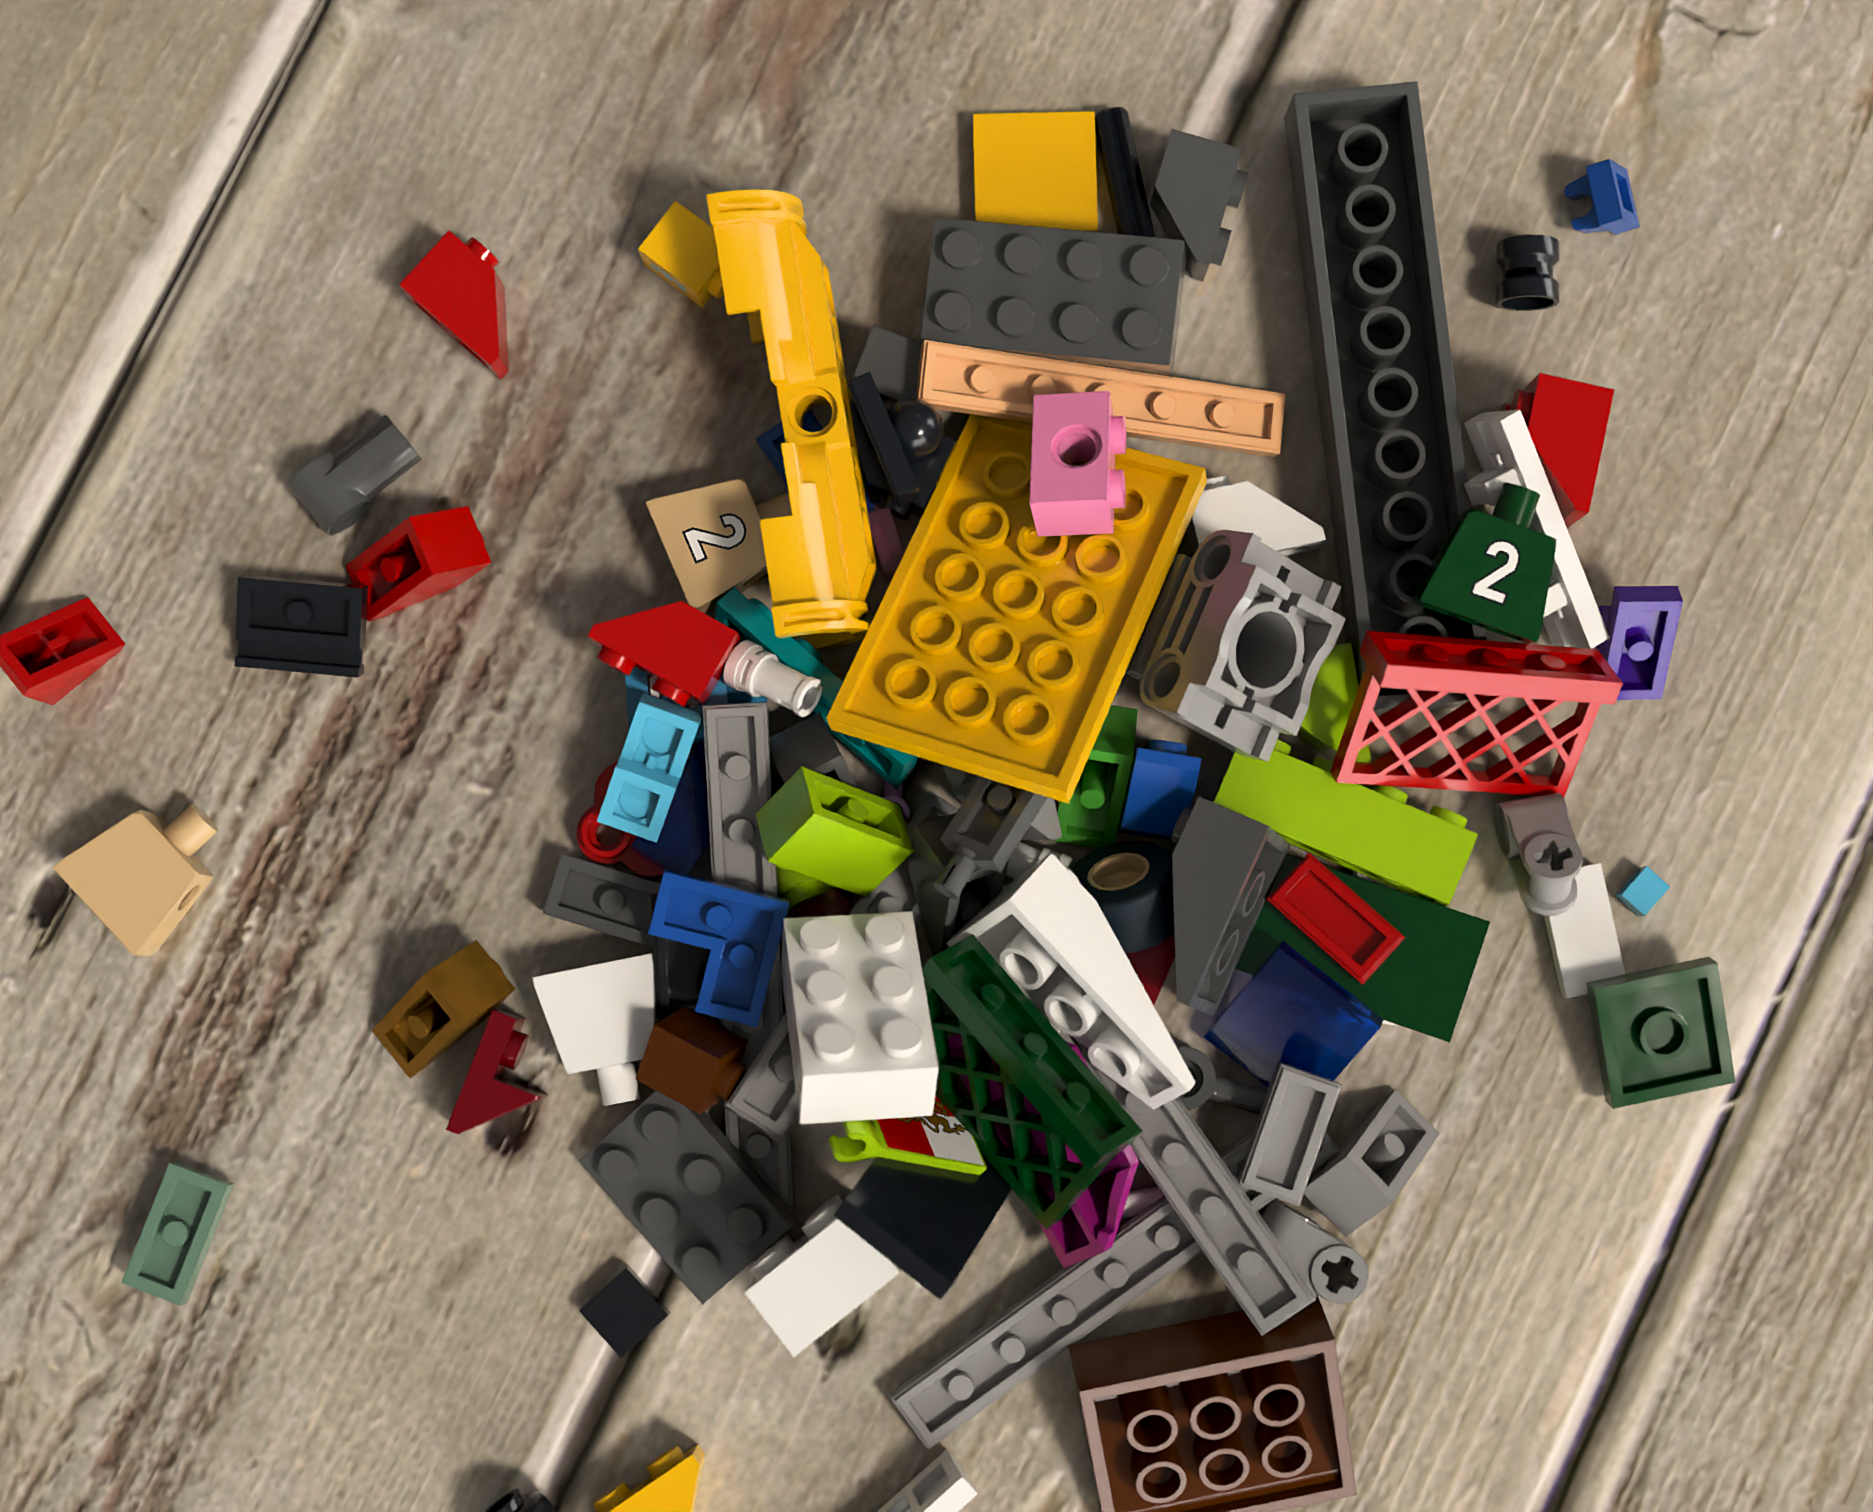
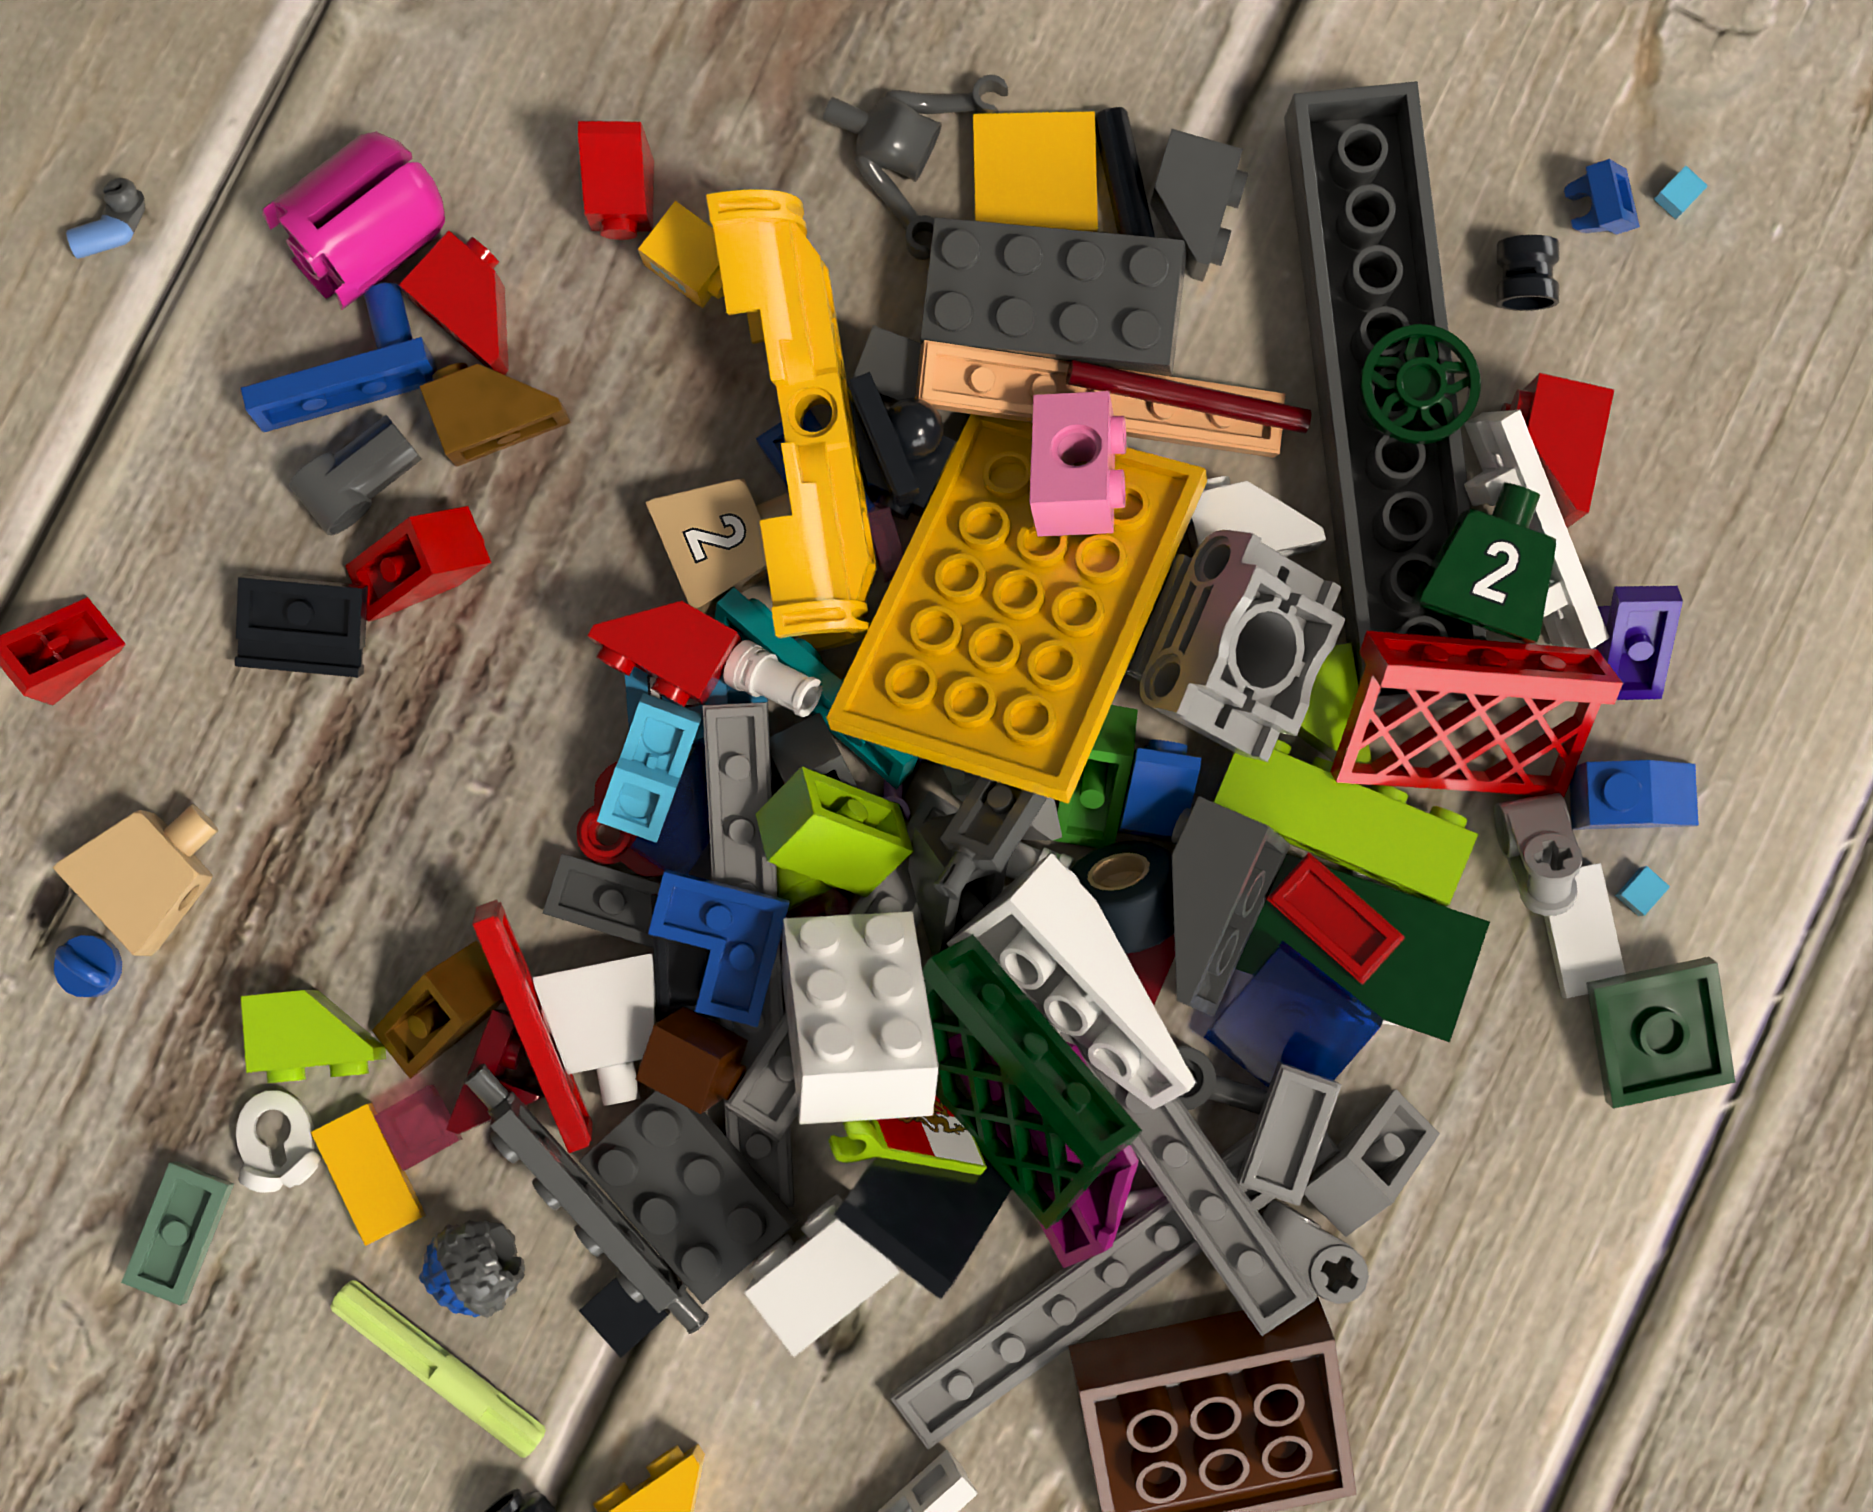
none -> blue tile [54,935,123,997]
none -> arm [66,178,145,259]
none -> white piece [236,1091,321,1193]
none -> blue piece [241,283,438,433]
none -> lime slope [241,990,386,1083]
none -> dark pink cylinder [262,131,445,310]
none -> yellow tile [311,1103,426,1246]
none -> yellowish green axle [330,1280,546,1458]
none -> clear pink tile [374,1084,463,1171]
none -> pearl gold slope [419,363,571,467]
none -> dark grey piece [419,1220,525,1318]
none -> dark grey plate [464,1063,709,1334]
none -> red tile [472,899,592,1154]
none -> red slope [578,121,654,240]
none -> dark grey piece [823,74,1008,260]
none -> dark red bar [1066,360,1312,434]
none -> dark green wheel [1360,324,1481,444]
none -> blue slope [1569,760,1699,830]
none -> medium azure piece [1654,165,1708,219]

